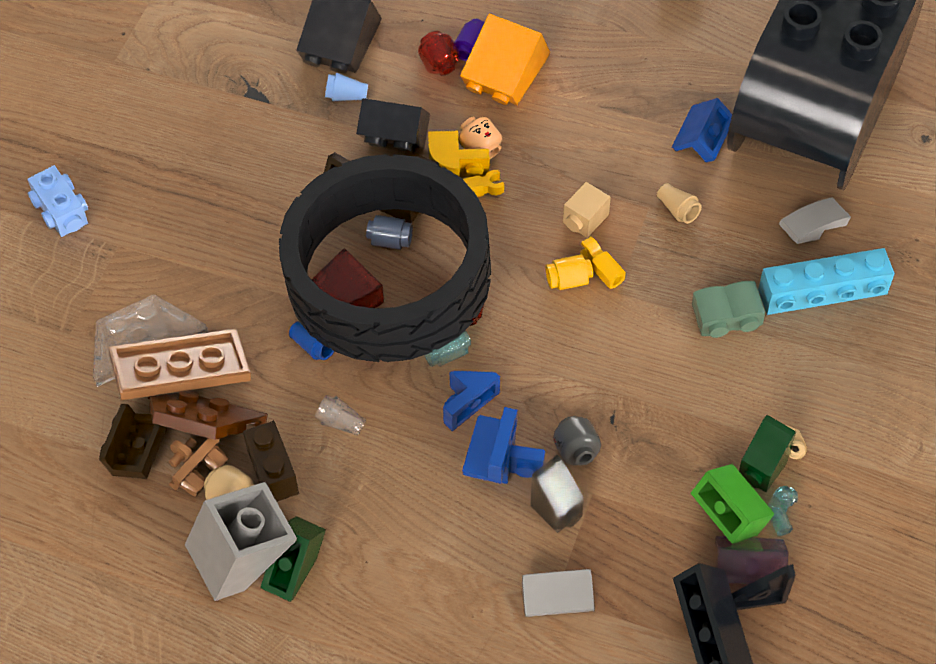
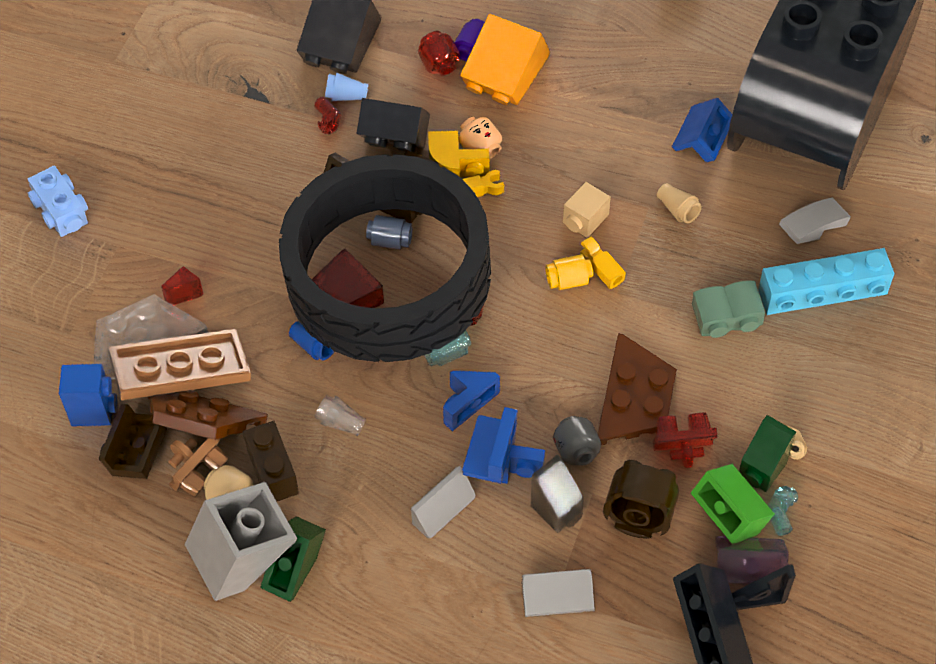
none -> blue brick [59,364,118,426]
none -> clear red slope [161,267,204,306]
none -> clear red arm [314,97,341,134]
none -> light grey slope [411,466,476,539]
none -> reddish brown wing [598,333,677,445]
none -> dark brown brick [603,460,679,539]
none -> clear red hips [653,412,718,468]

